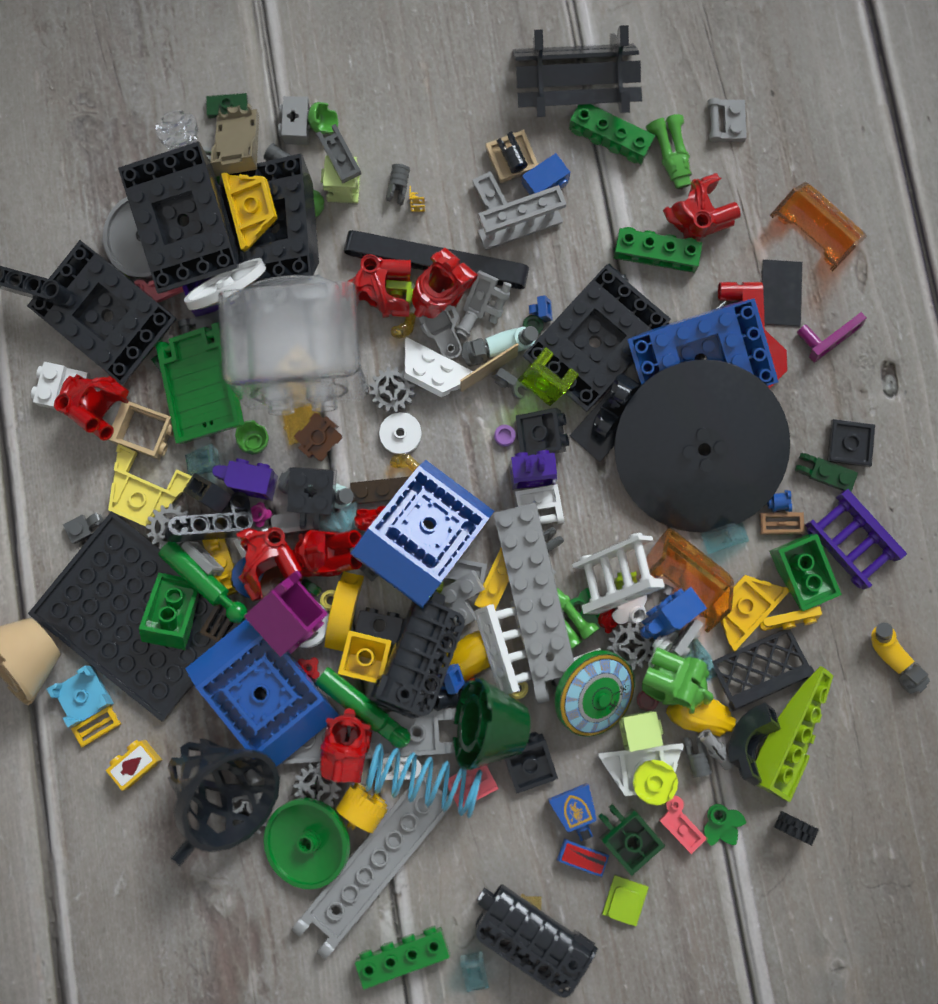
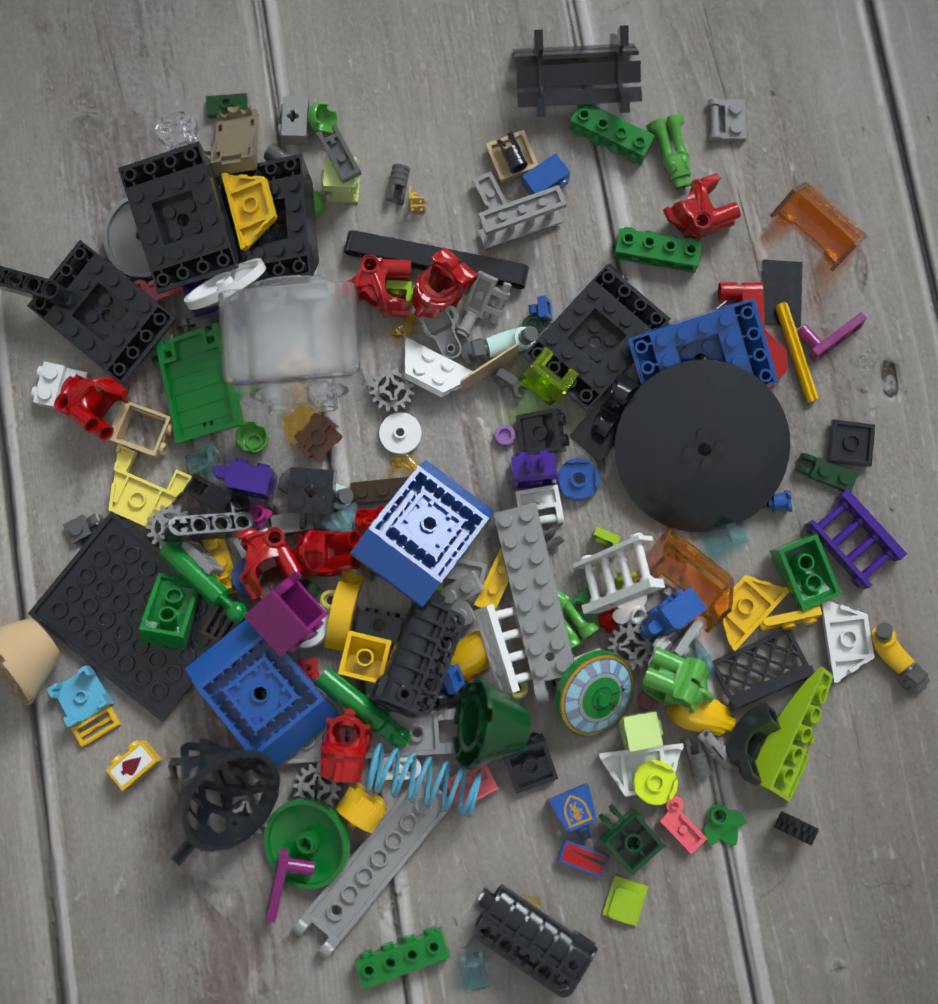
medium nougat tile [759,512,805,535] -> none
none -> magenta piece [266,848,315,923]
none -> blue plate [557,458,600,501]
none -> lime bracket [592,527,621,547]
none -> yellow axle [776,302,818,403]
none -> white wing [820,601,874,683]

